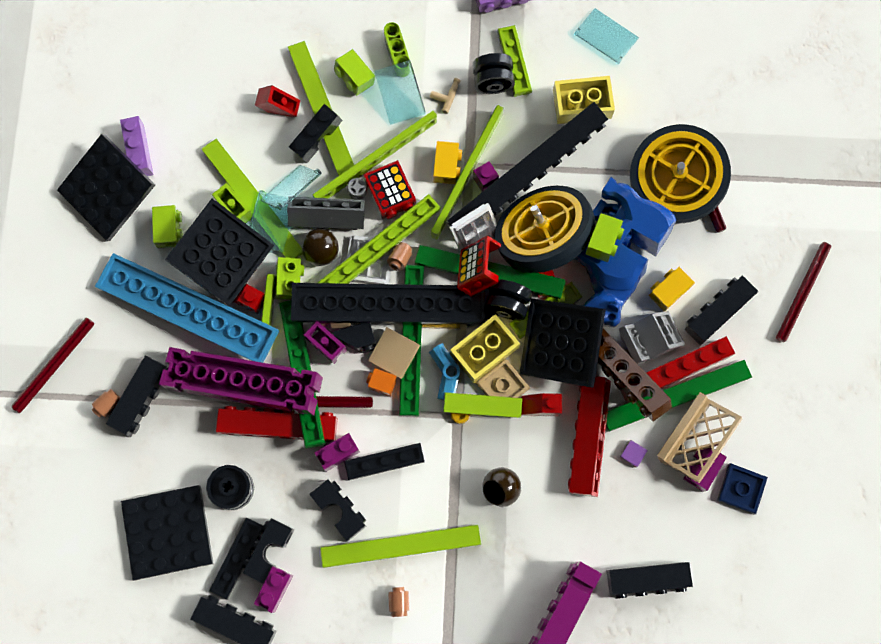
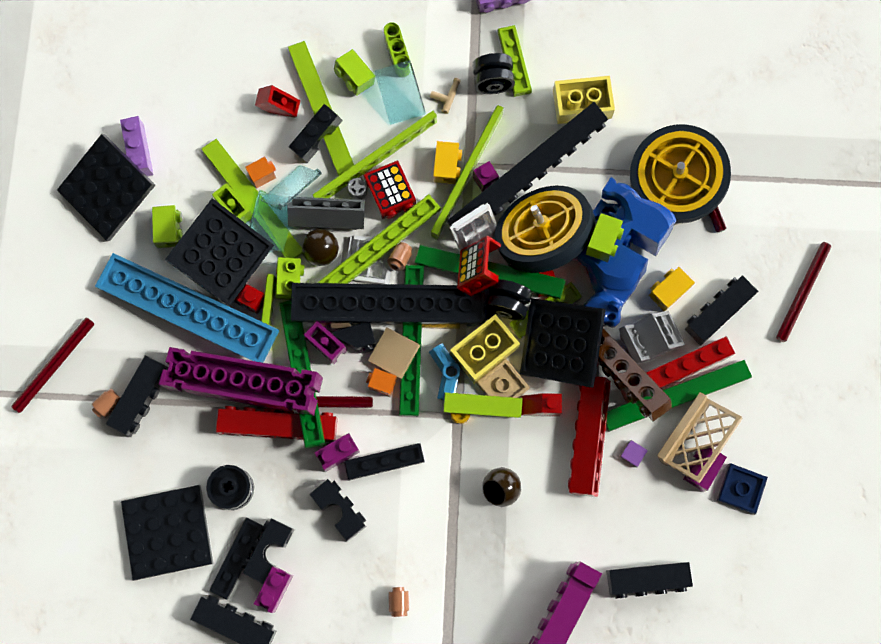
lime tile [320,525,481,568] -> none
clear light blue piece [574,8,639,65] -> none
none -> orange brick [245,156,276,188]

